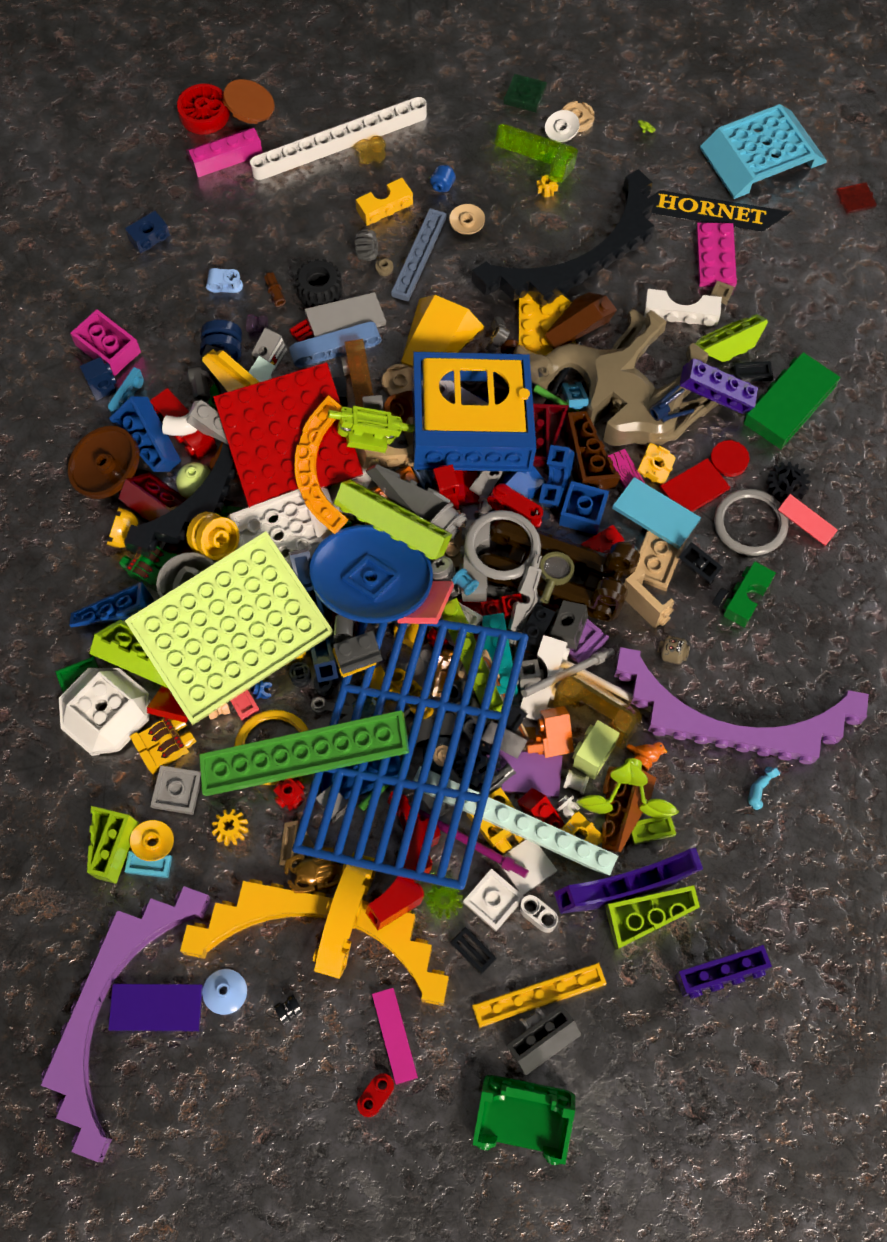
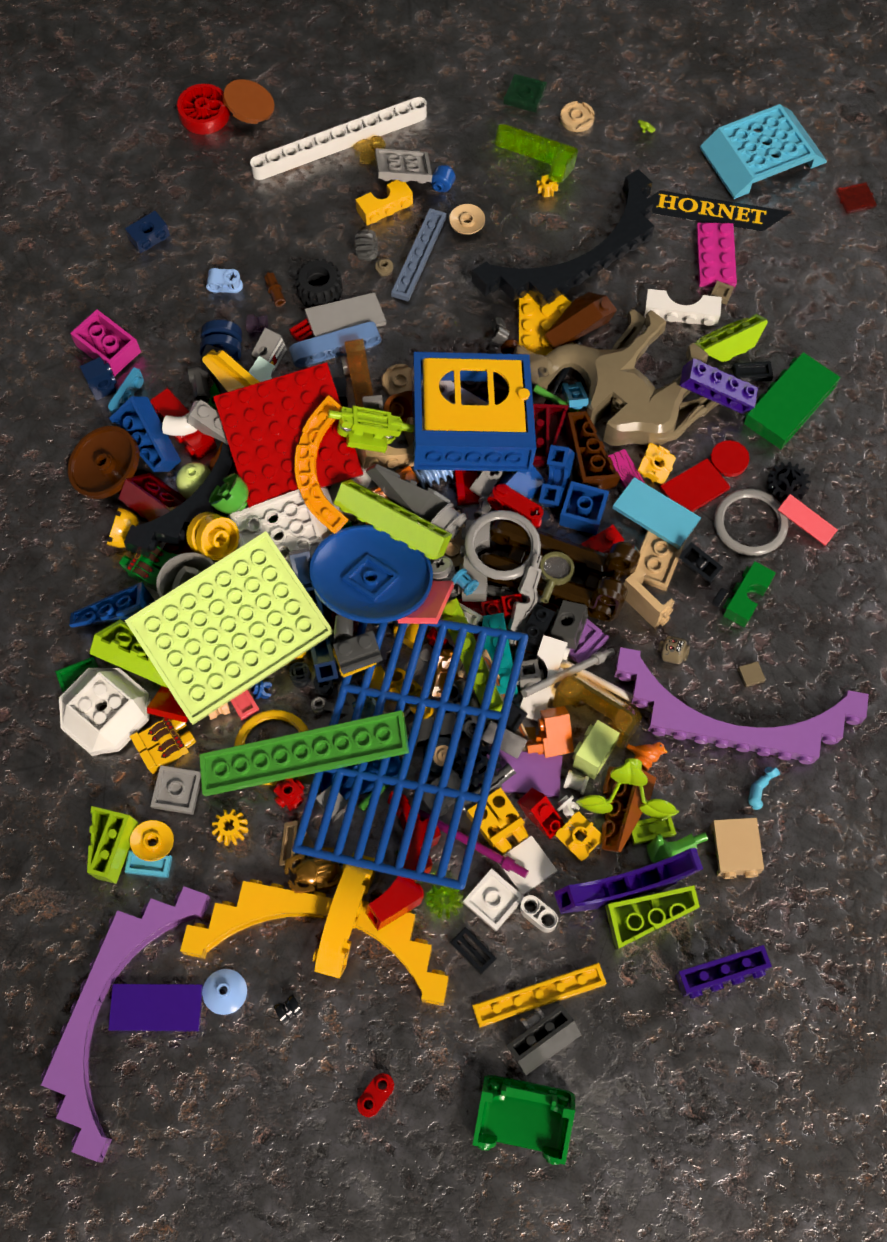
dark pink slope [186,128,263,177] -> none
dark pink tile [372,988,418,1085] -> none
yellow wedge [401,295,484,368] -> none
light aqua plate [413,766,618,877] -> none
red arch [433,464,459,511] -> none
white dish [545,110,580,142] -> none
dark blue plant [649,385,694,423] -> none
none -> bright green cylinder [209,473,249,514]
none -> light grey plate [375,148,432,183]
none -> bright green animal [647,832,708,864]
none -> tan panel [710,818,764,879]
none -> dark tan tile [738,661,766,688]

